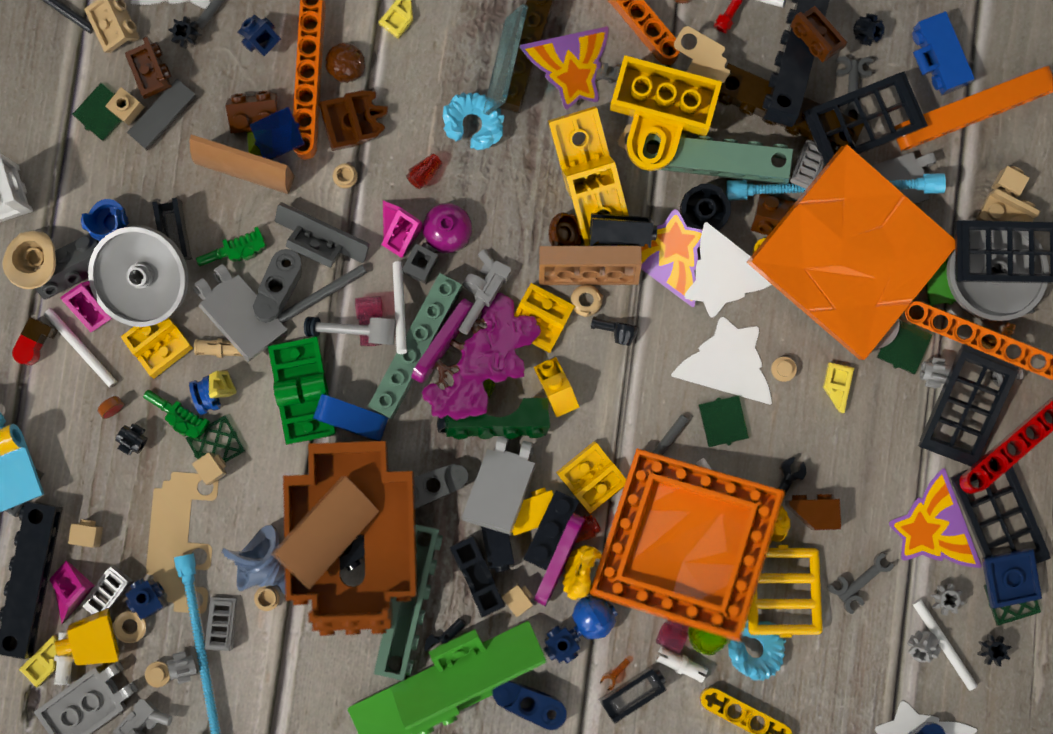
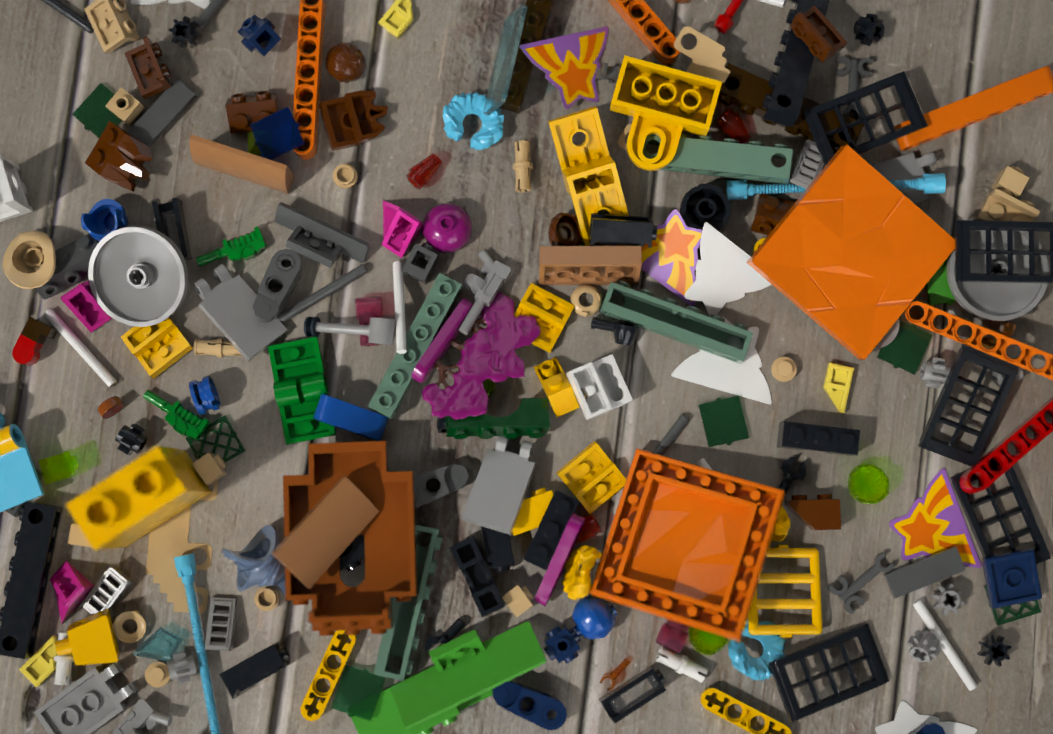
dark blue brick [125,578,168,620] -> none
light yellow tile [209,371,237,398] -> none
blue piece [912,11,975,95] -> none
none -> clear neon green bracket [38,450,79,485]
none -> yellow brick [66,445,212,550]
none -> reddish brown plate [85,121,153,192]
none -> clear light blue piece [133,627,184,661]
none -> black window [220,642,290,699]
none -> yellow beam [300,630,357,721]
none -> clear green piece [331,665,386,721]
none -> tan pin [513,140,532,193]
none -> white piece [566,354,633,420]
none -> sand green piece [600,280,753,364]
none -> clear red cone [716,108,751,144]
none -> black piece [768,623,889,722]
none -> black arch [777,421,860,456]
none -> clear neon green hair [848,463,890,504]
none -> dark grey tile [884,546,966,598]

